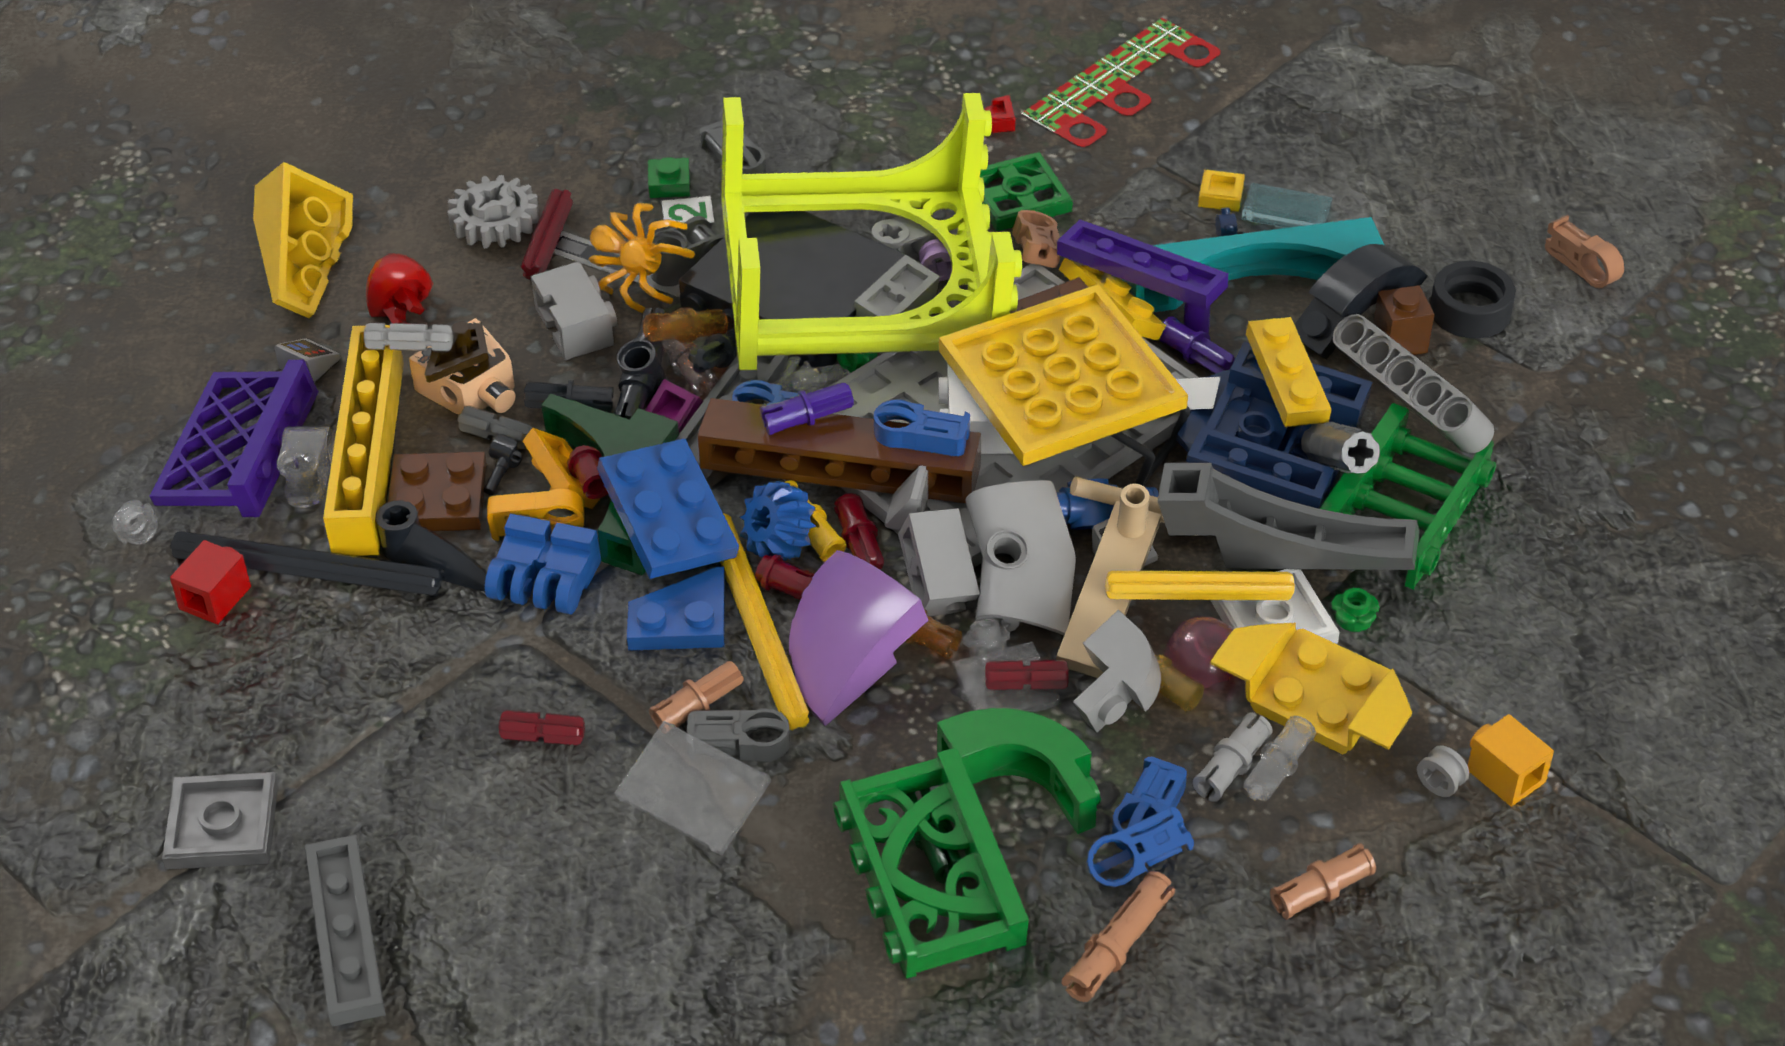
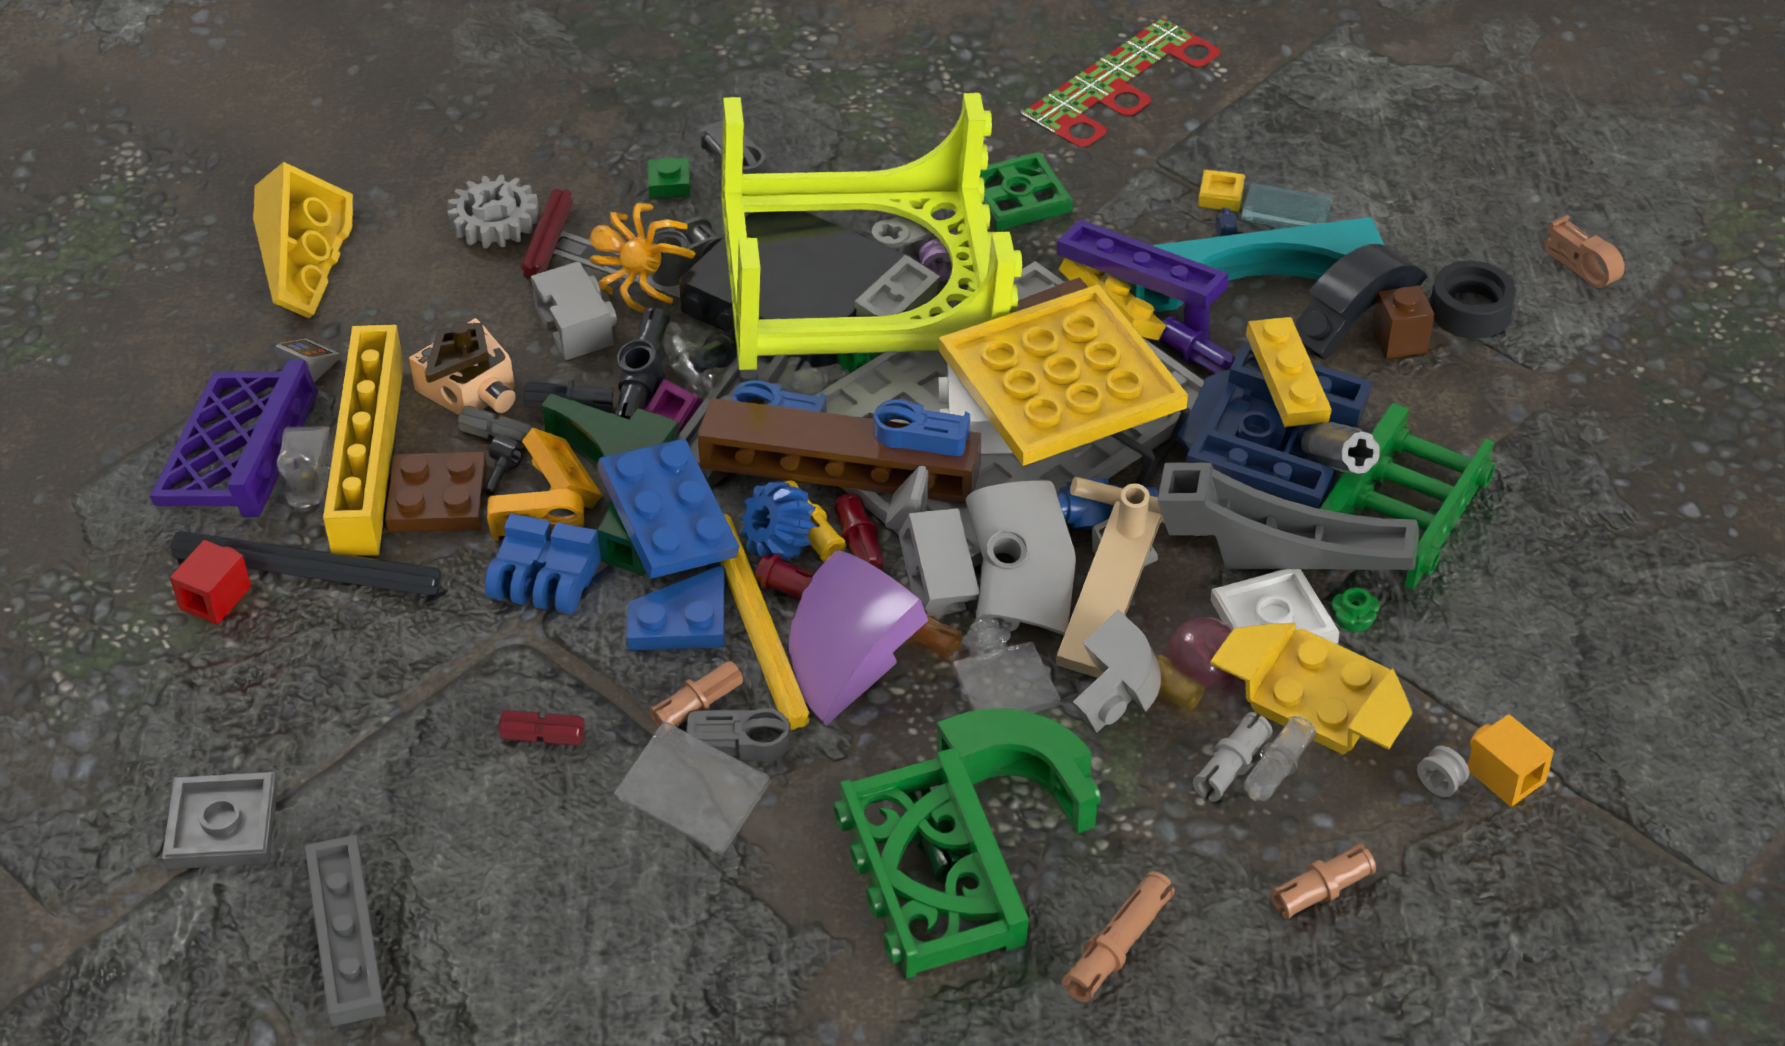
clear plate [112,500,158,545] -> none
light grey axle [364,323,453,351] -> none
red piece [366,253,433,324] -> none
black piece [375,500,487,591] -> none
dark red pin [567,445,608,500] -> none
clear orange pin [643,308,728,343] -> none
white sticker [662,196,714,223] -> none
dark purple axle [760,383,854,435] -> none
red tile [984,95,1016,133] -> none
dark red piece [985,660,1069,690] -> none
nougat piece [1012,210,1061,268] -> none
blue piece [1086,807,1194,888] -> none
yellow axle [1105,570,1295,600] -> none
blue piece [1112,757,1187,851] -> none
white sticker [1176,377,1221,410] -> none
light grey beam [1333,314,1494,453] -> none

